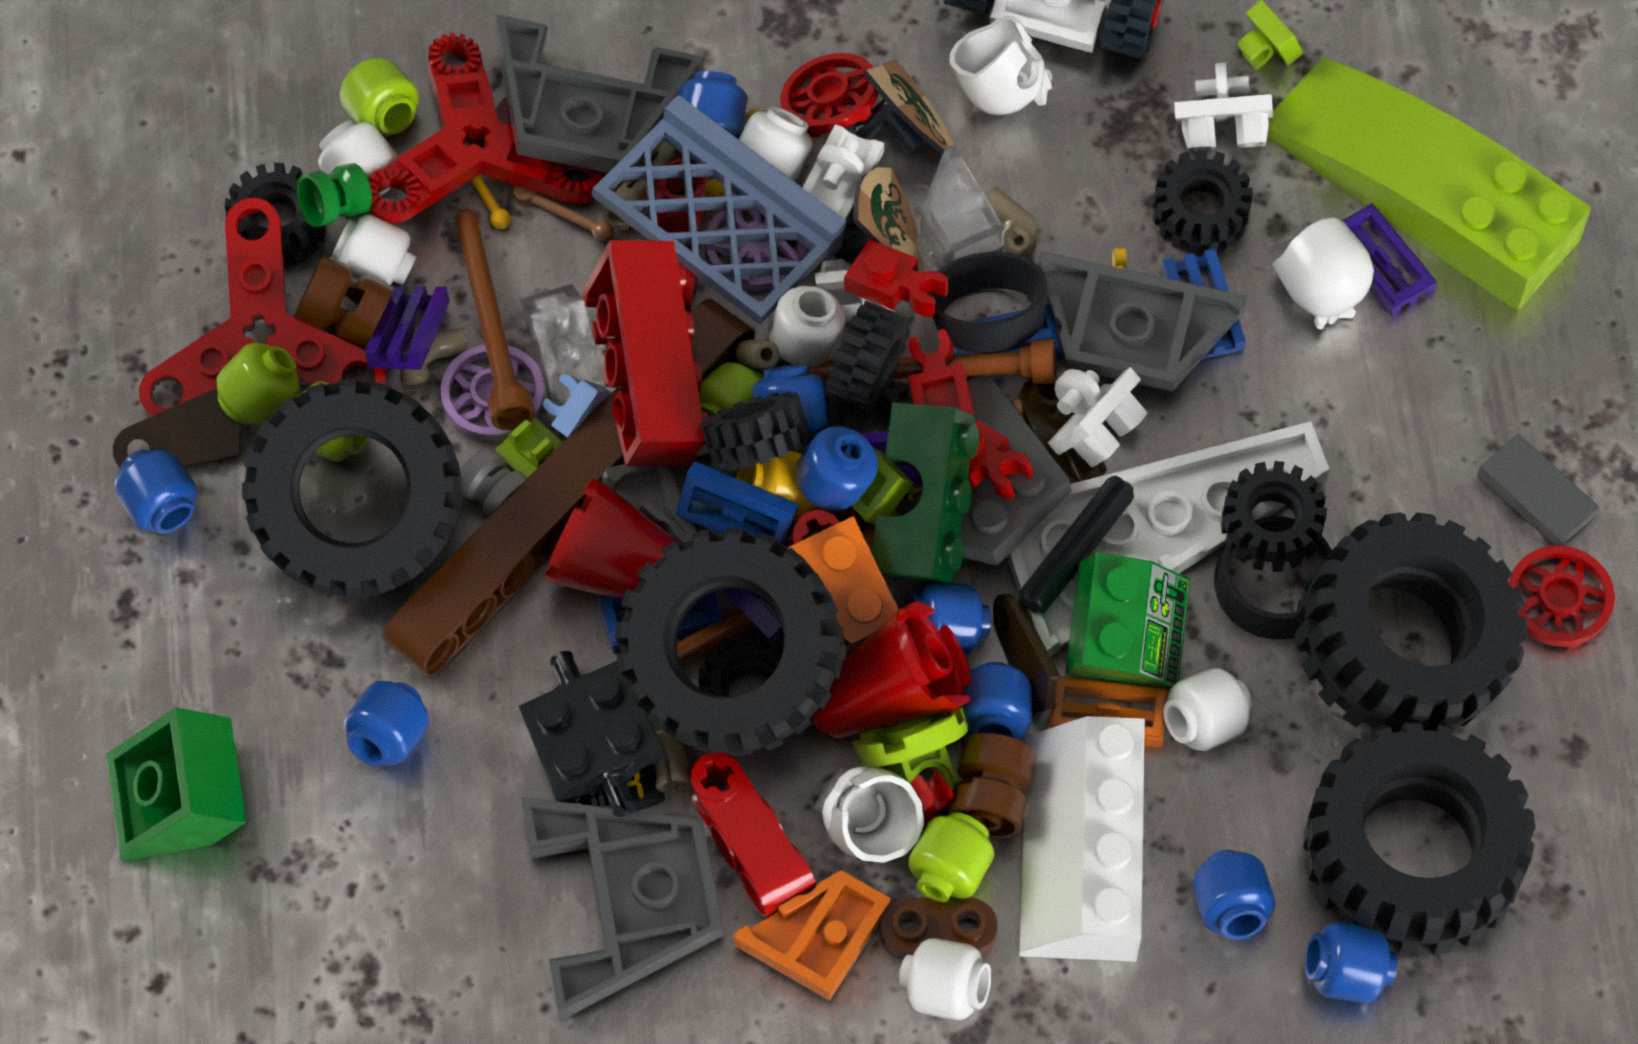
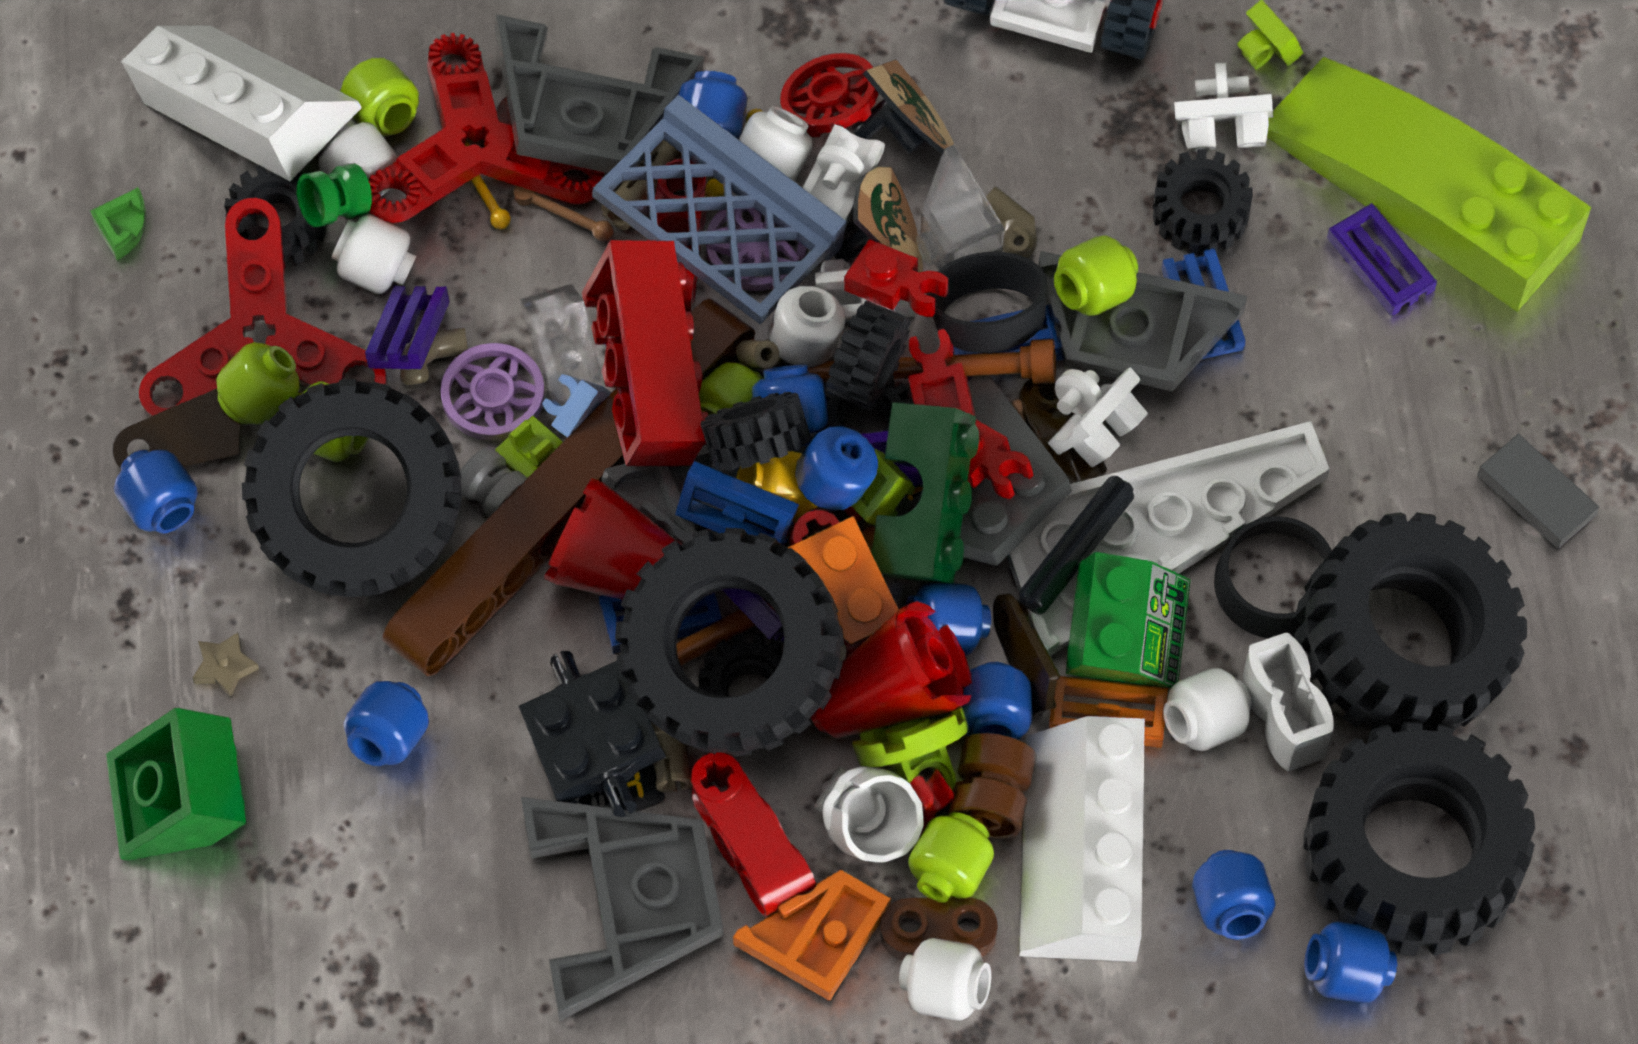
reddish brown wheel [293,254,394,349] -> none
dark orange piece [456,209,535,430] -> none
white helmet [950,15,1053,115] -> none
black tyre [1221,461,1327,572] -> none
white helmet [1272,217,1374,330] -> none
red wheel [1509,546,1615,648] -> none
none -> bright green tile [90,187,147,260]
none -> white slope [121,26,361,181]
none -> dark tan piece [192,632,259,698]
none -> lime head [1054,235,1138,316]
none -> white brick [1242,632,1334,772]

